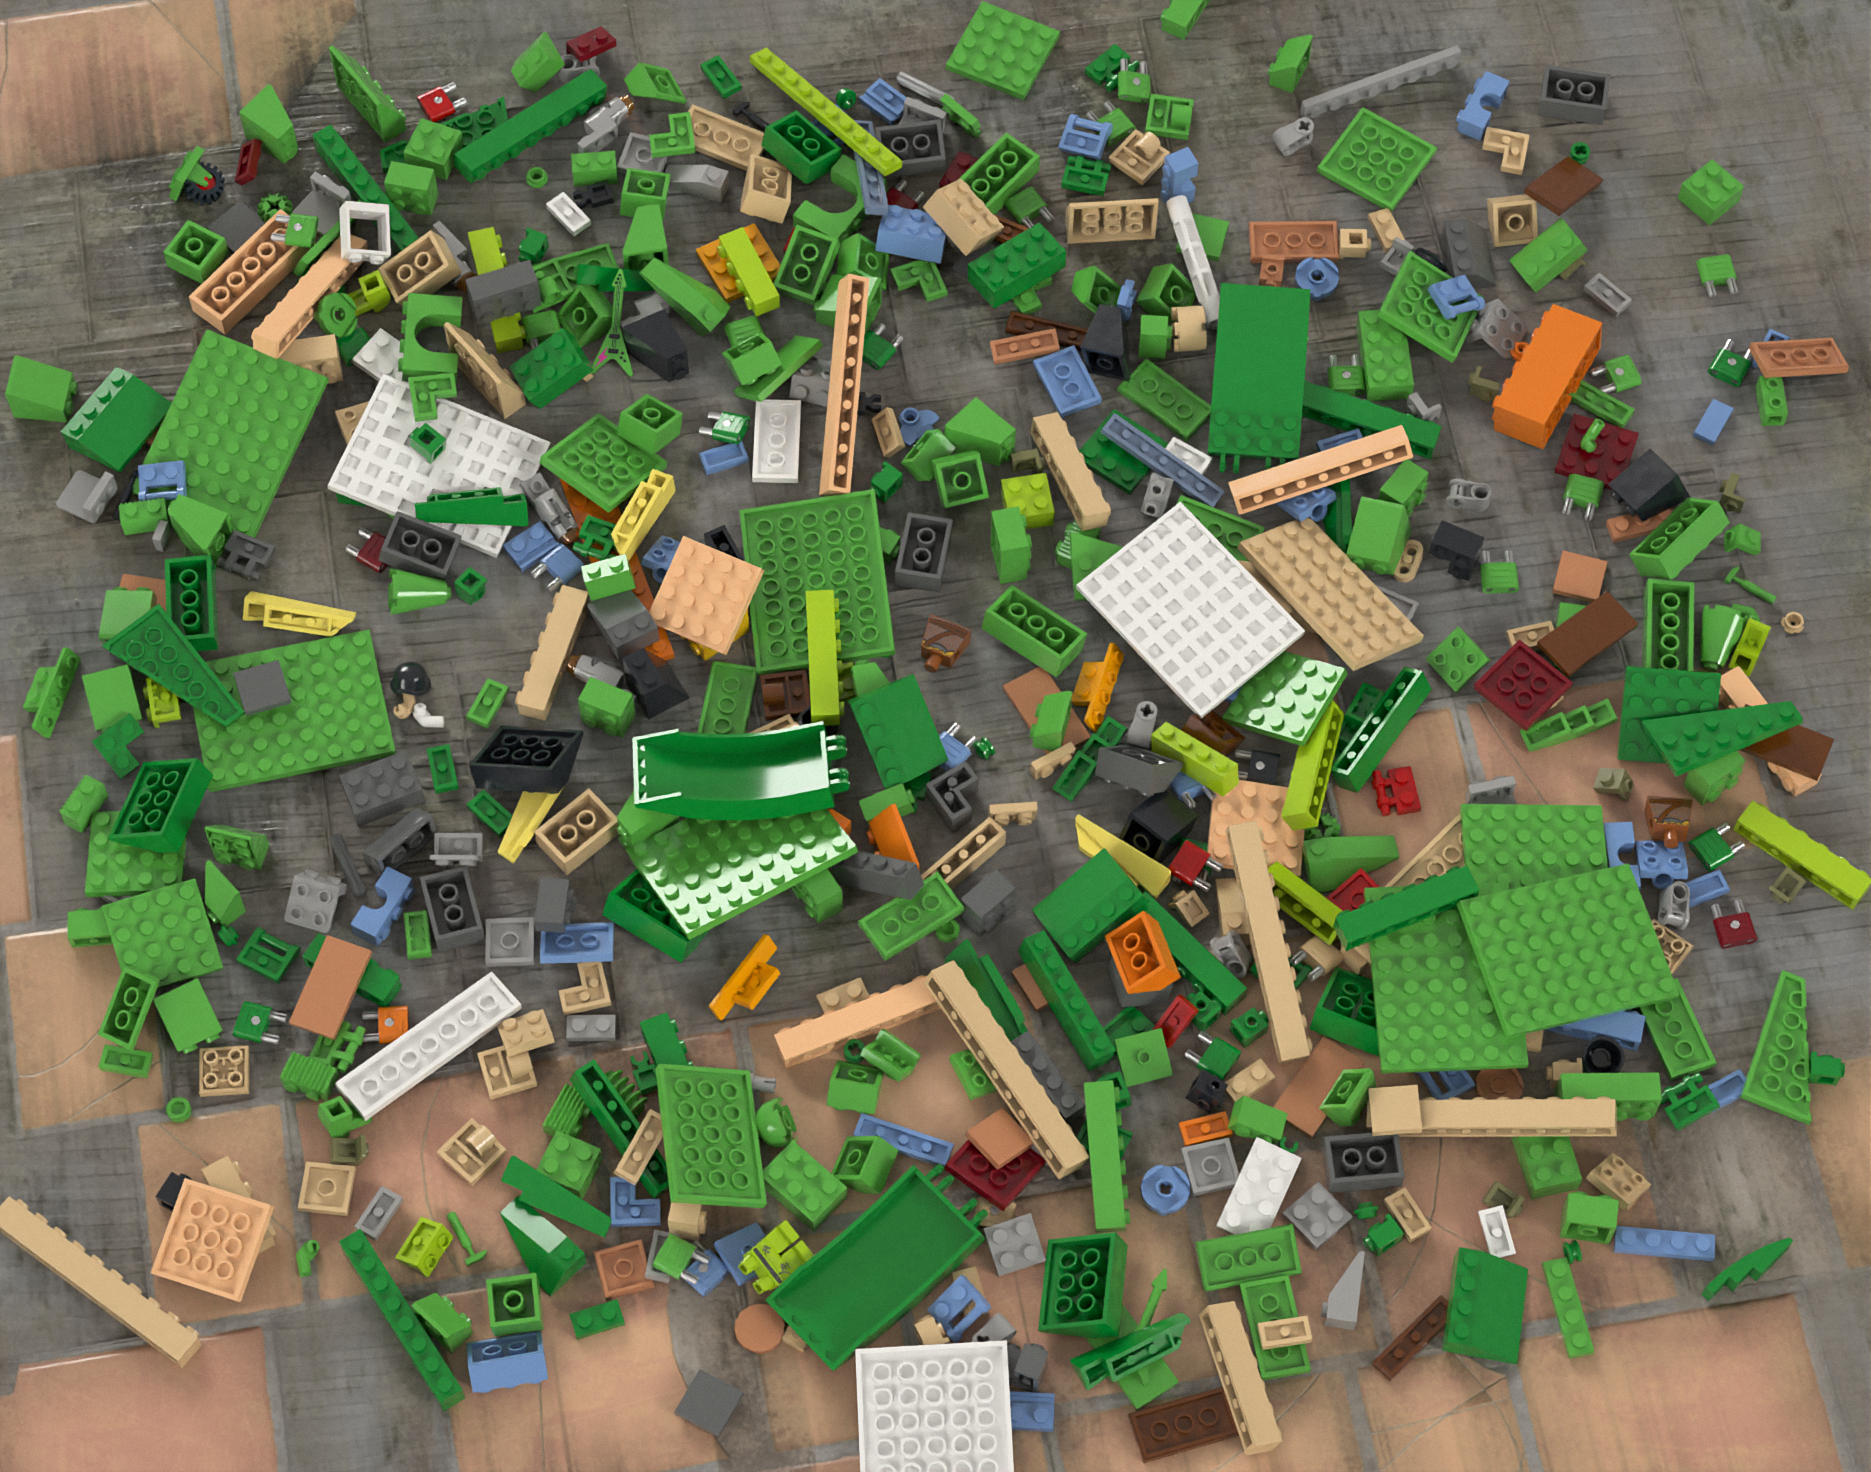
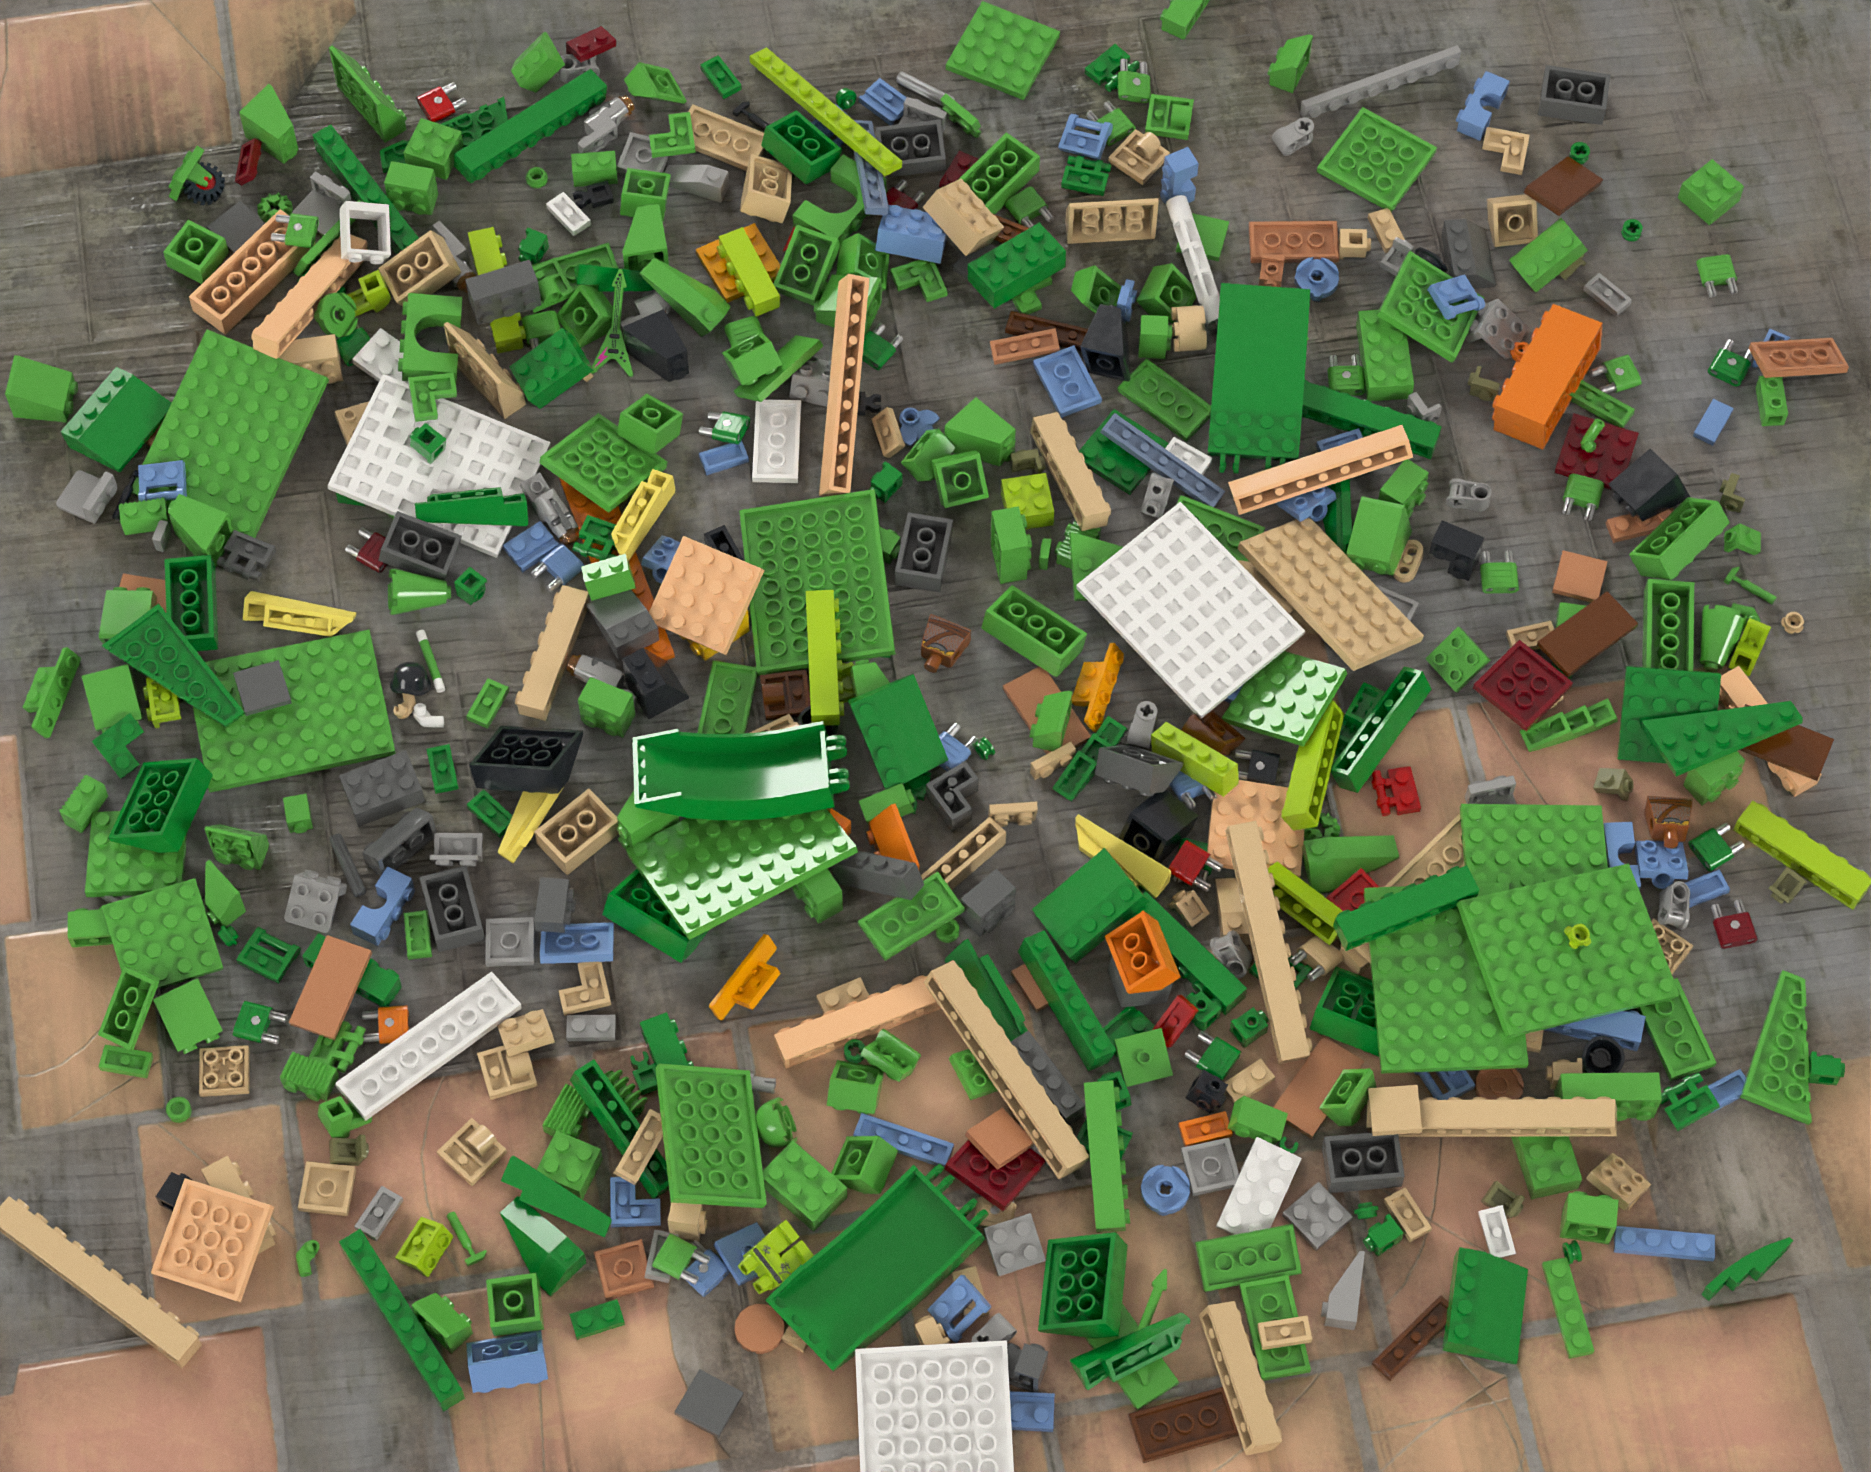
none -> bright green brick [283,794,313,833]
none -> bright green bar [416,630,445,693]
none -> bright green tile [1039,538,1052,570]
none -> lime plate [1564,923,1591,949]
none -> green bush [1621,219,1643,242]

